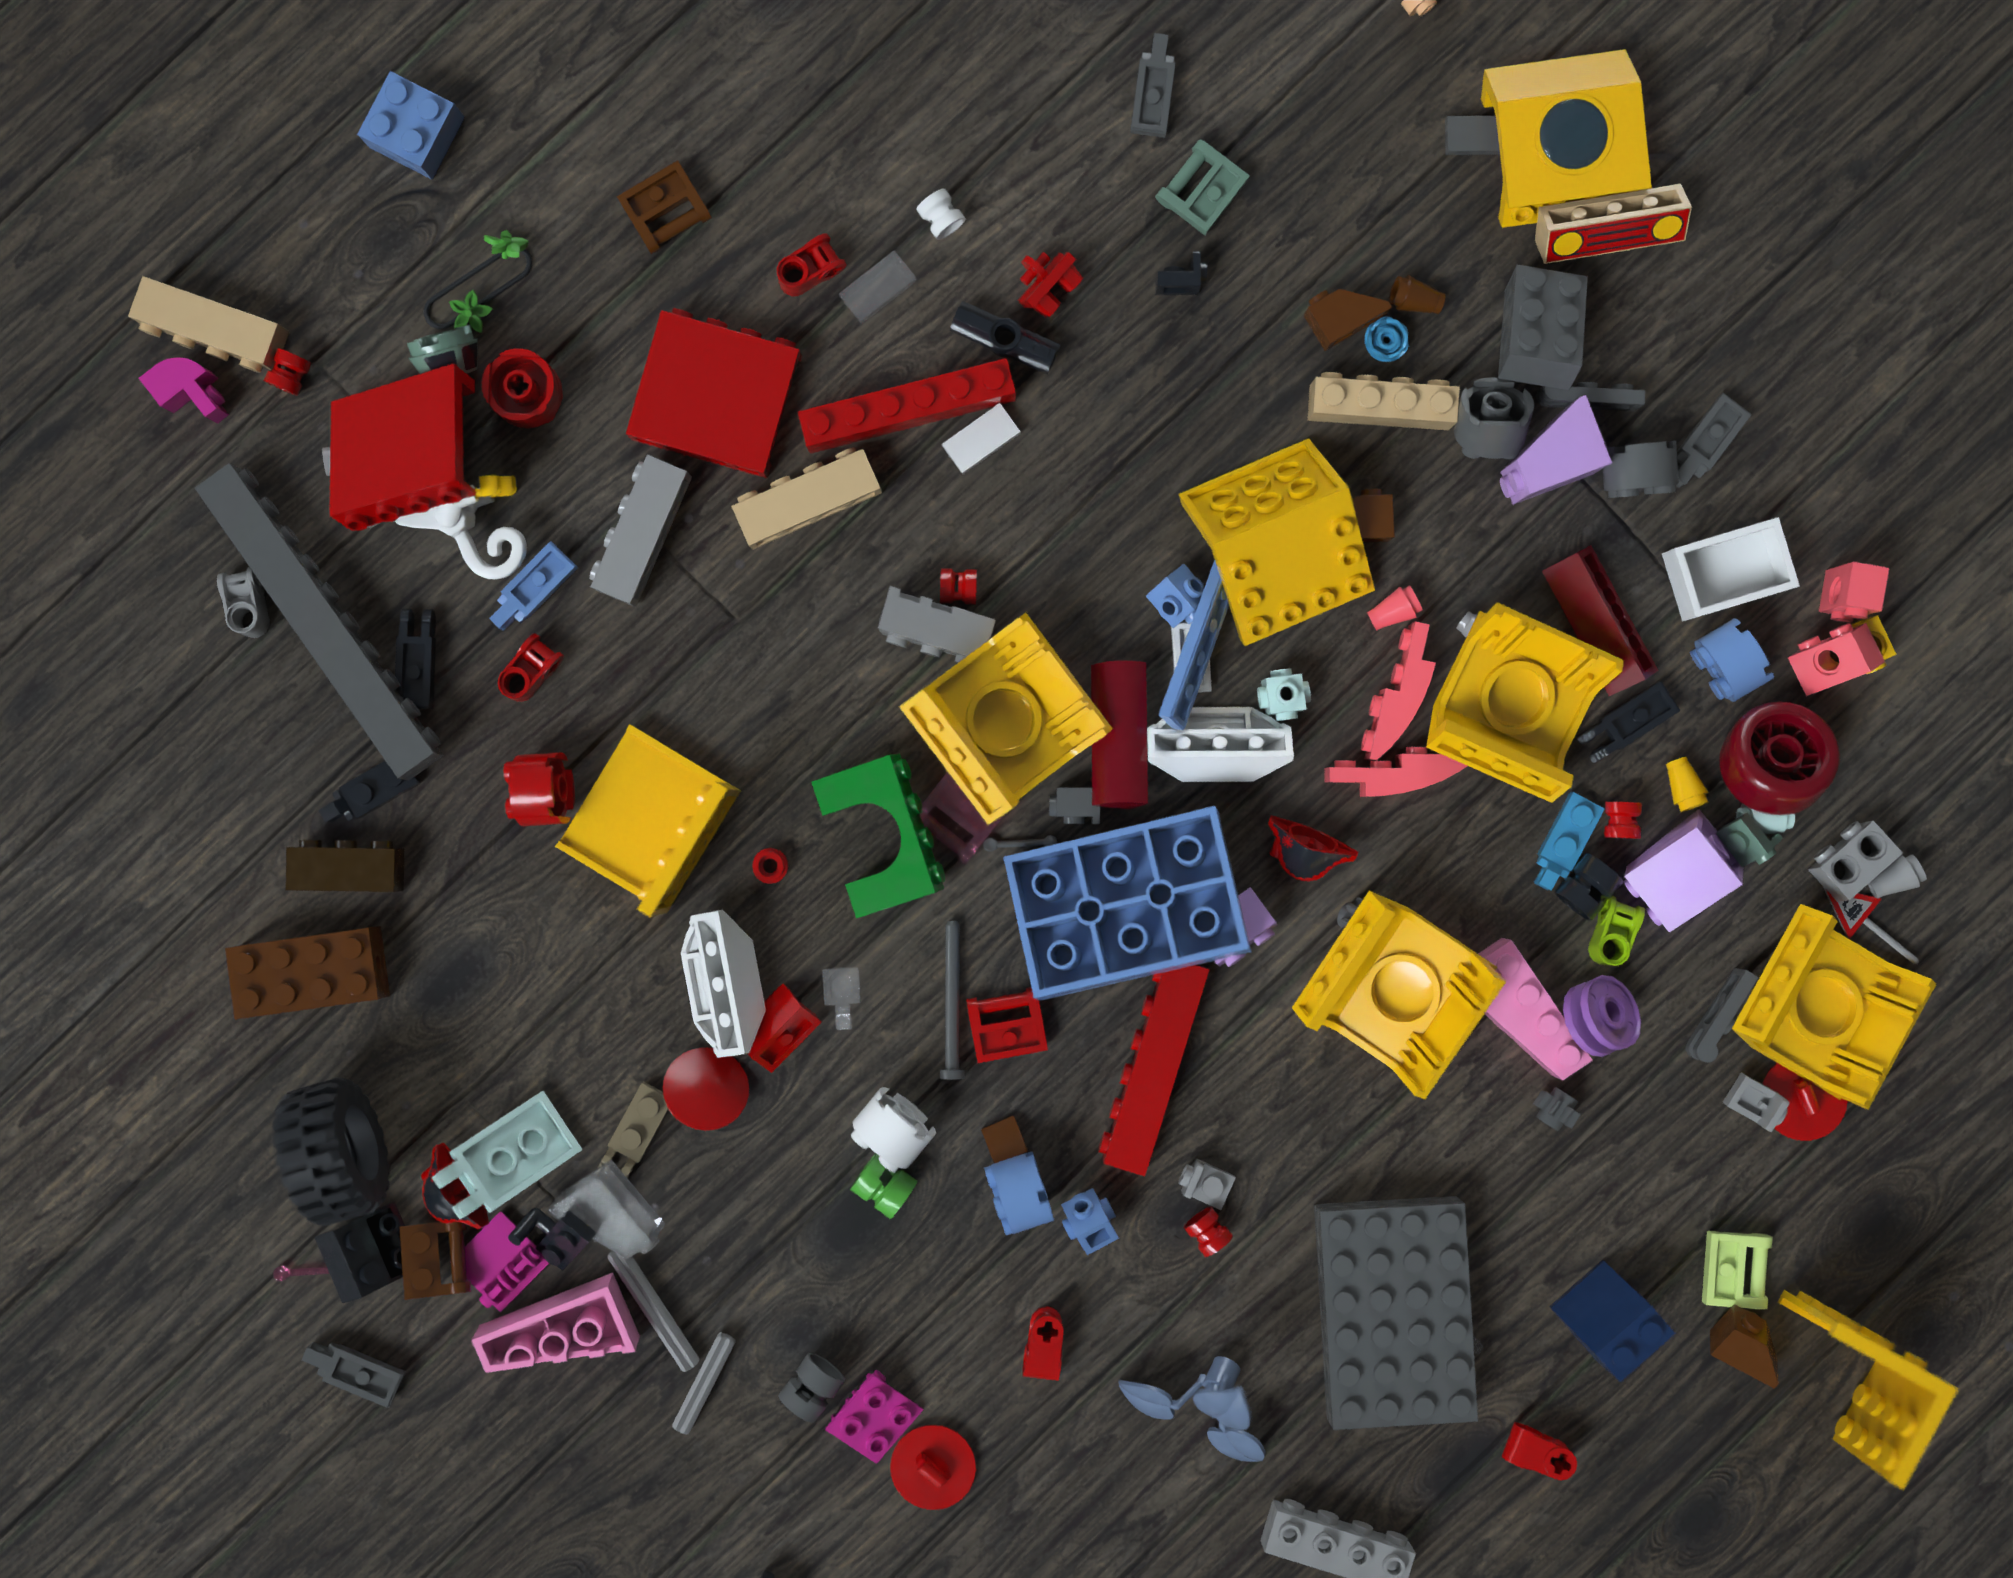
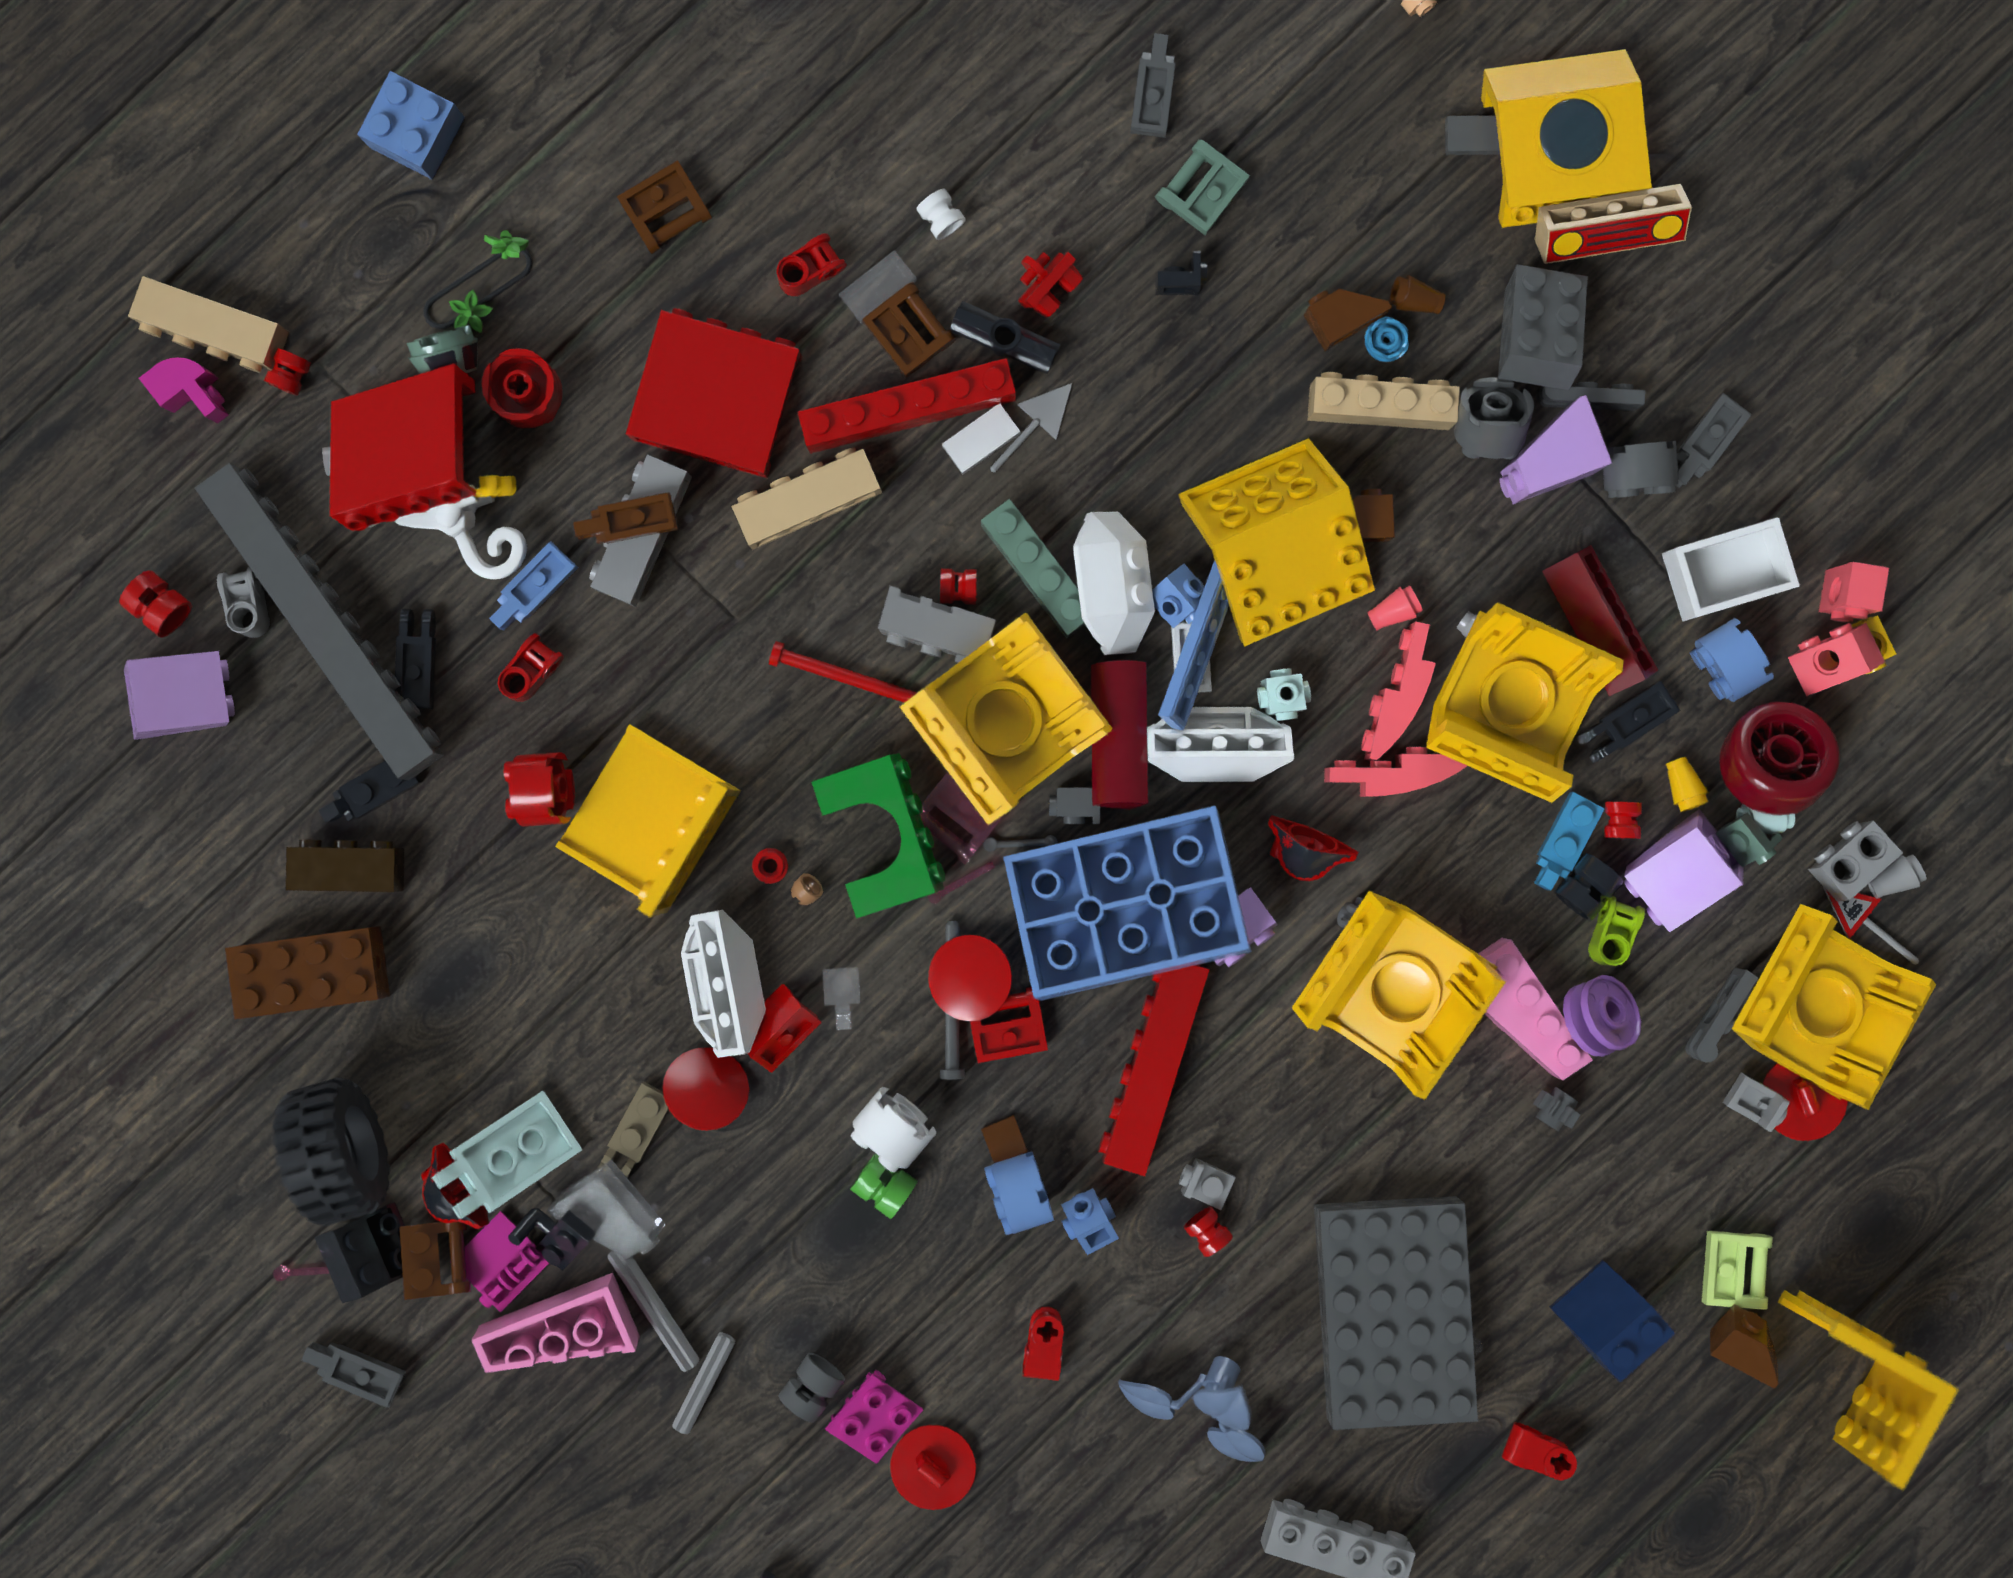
none -> red wheel [119,570,192,638]
none -> lavender slope [124,651,235,740]
none -> reddish brown hinge [573,492,678,544]
none -> red bar [768,641,918,703]
none -> medium nougat hinge [791,873,823,905]
none -> reddish brown plate [862,282,957,378]
none -> clear pink hinge [928,861,995,904]
none -> red shield [928,935,1012,1021]
none -> sand green brick [981,499,1086,639]
none -> light grey piece [990,383,1072,472]
none -> white wedge [1073,512,1155,655]

